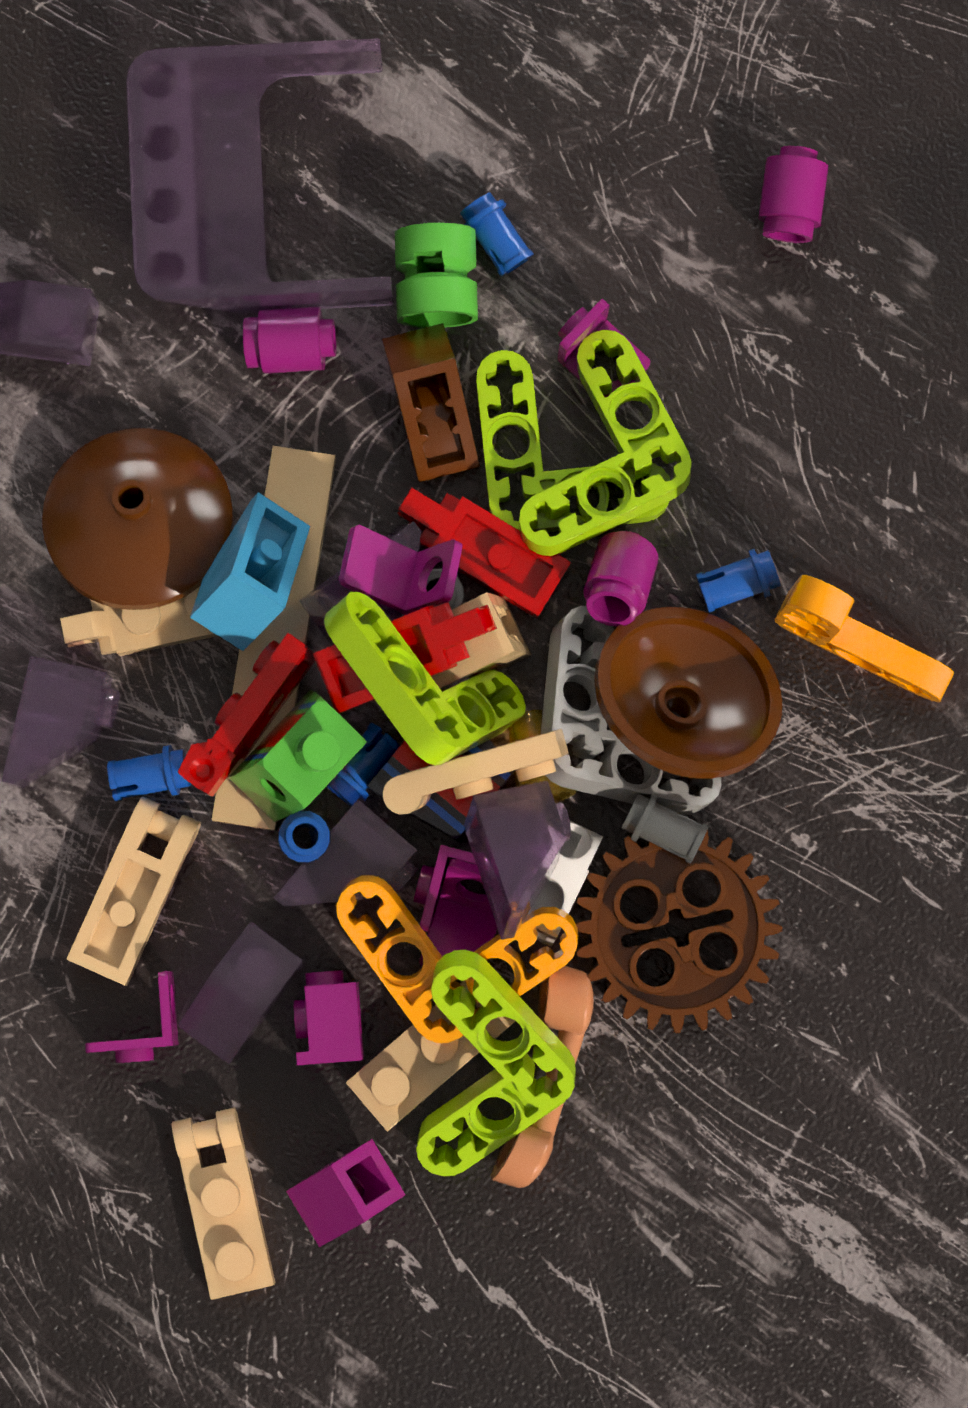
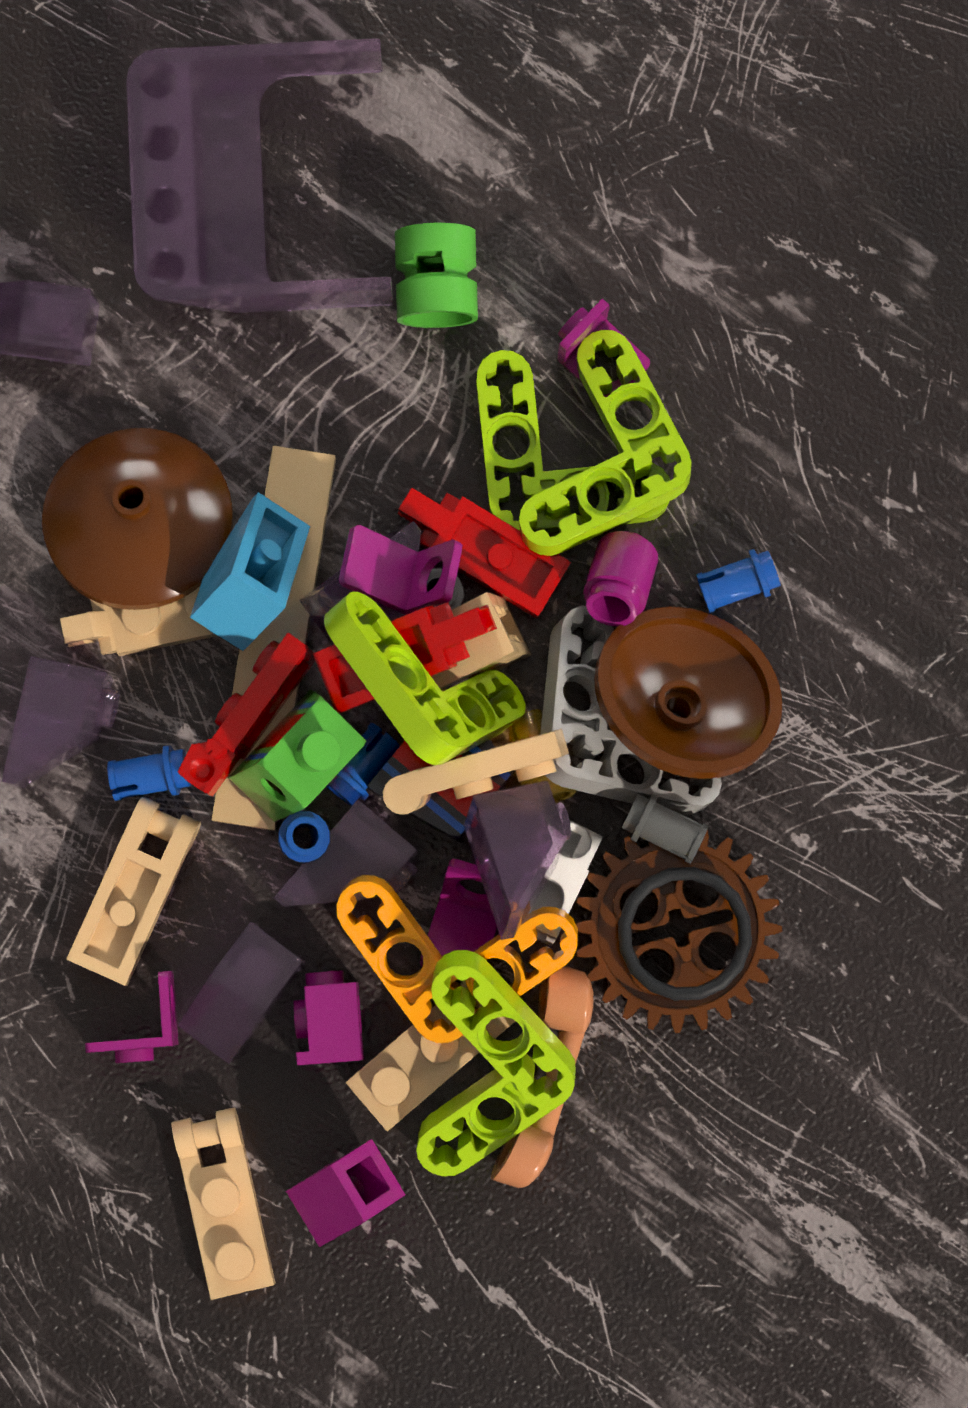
magenta brick [243,307,337,374] -> none
reddish brown arch [382,323,480,482] -> none
magenta bracket [413,845,513,933] -> none
blue pin [460,192,534,277] -> none
magenta brick [758,146,829,243] -> none
light orange beam [775,575,954,702] -> none
none -> black piece [618,867,752,1001]

